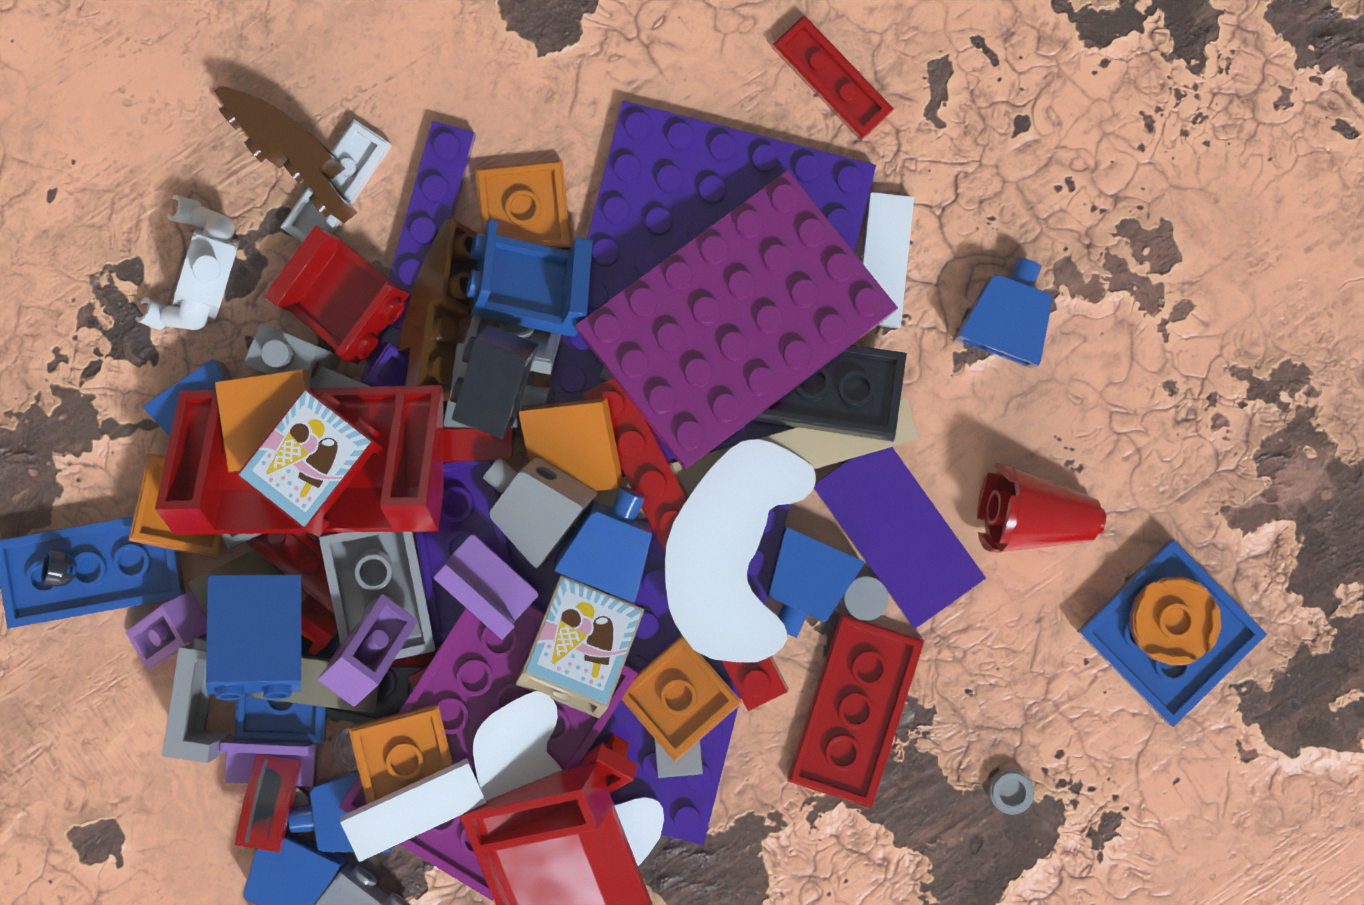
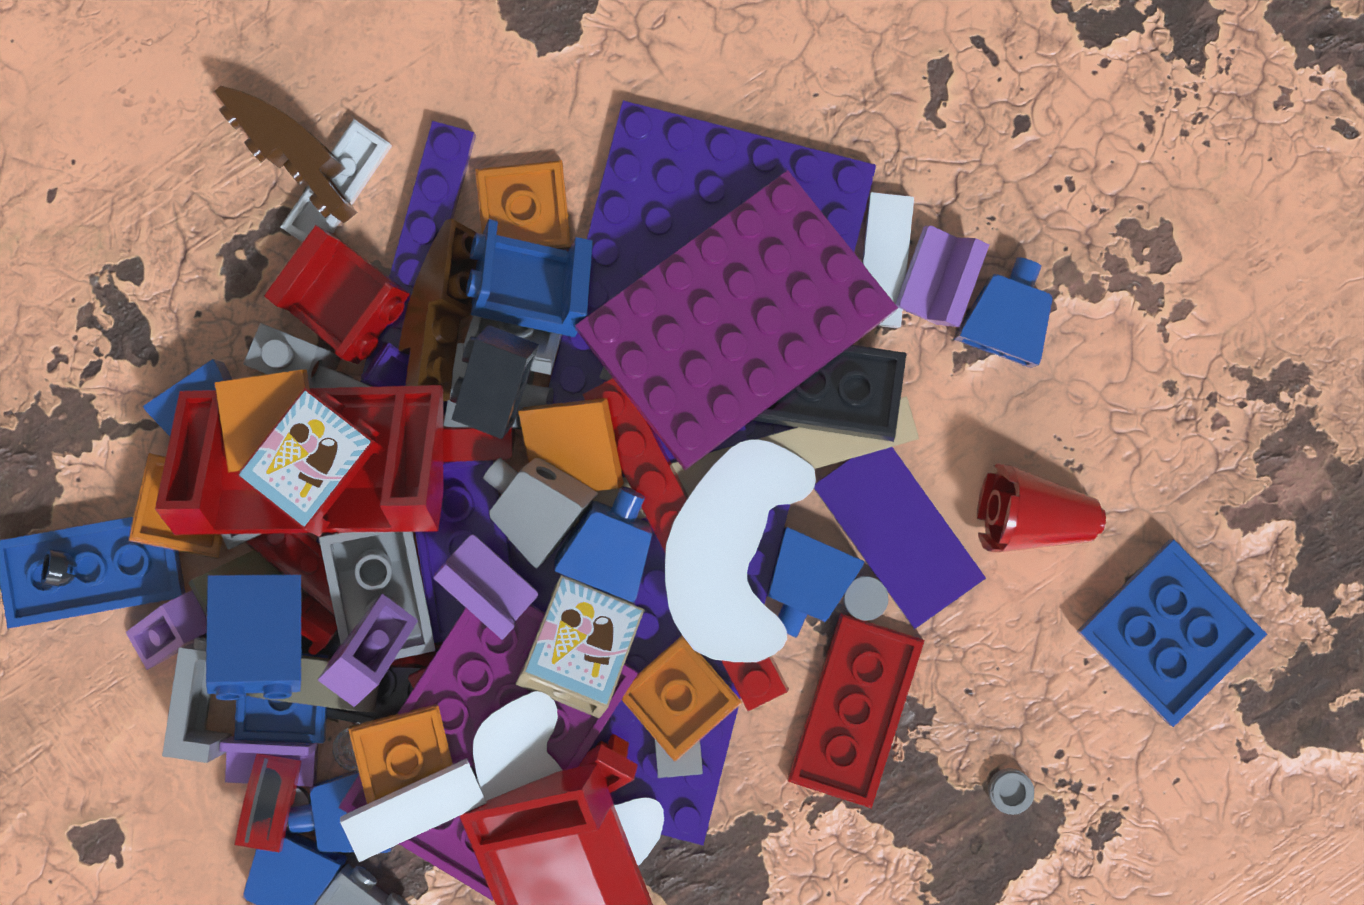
white torso [135,195,240,330] -> none
red tile [772,15,894,141] -> none
orange tile [1129,576,1221,665] -> none
none -> medium lavender panel [896,226,989,327]

